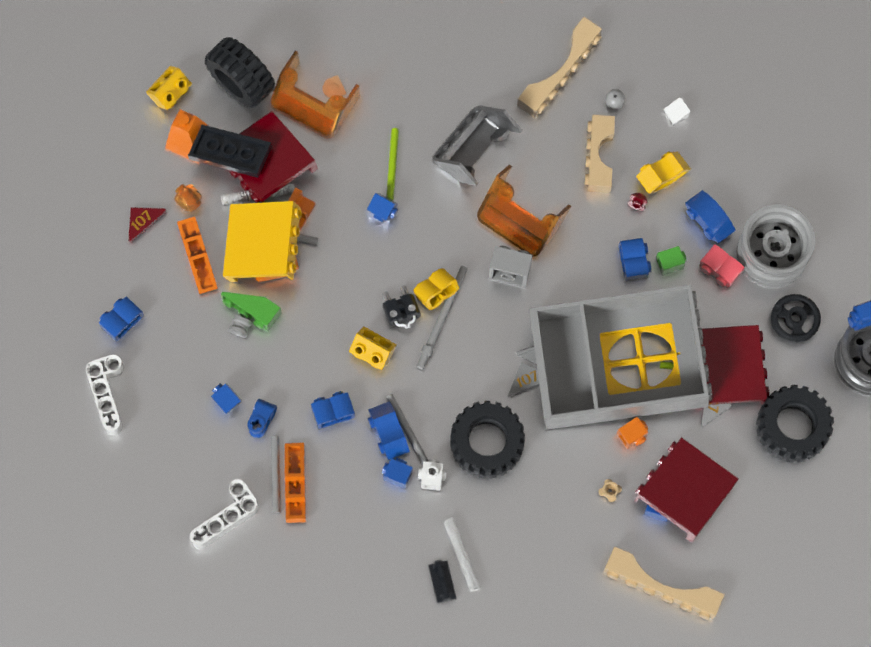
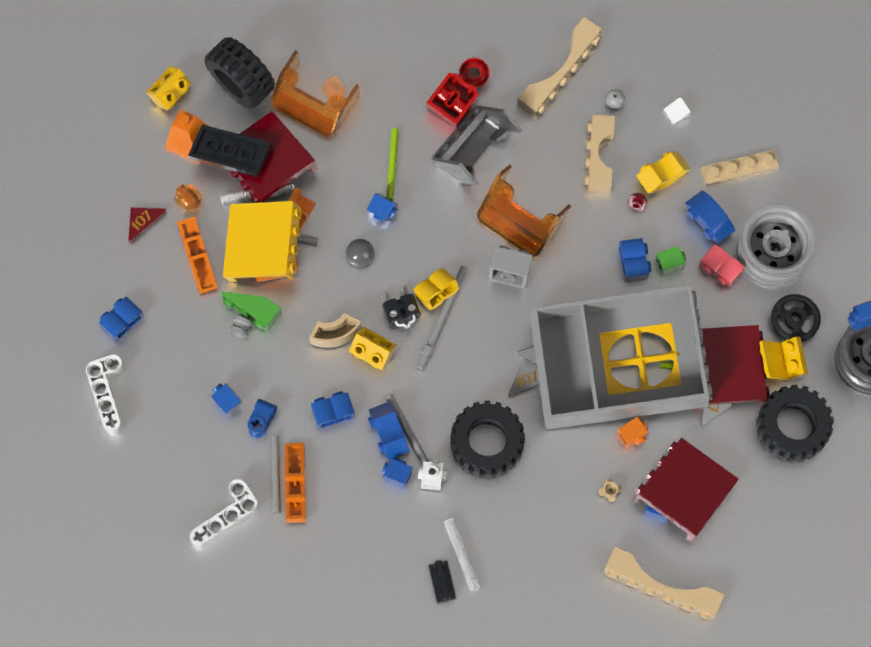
none -> tan brick [309,313,362,348]
none -> dark grey hair [346,239,374,268]
none -> red brick [426,58,490,128]
none -> tan plate [701,150,779,186]
none -> yellow bracket [759,337,808,381]

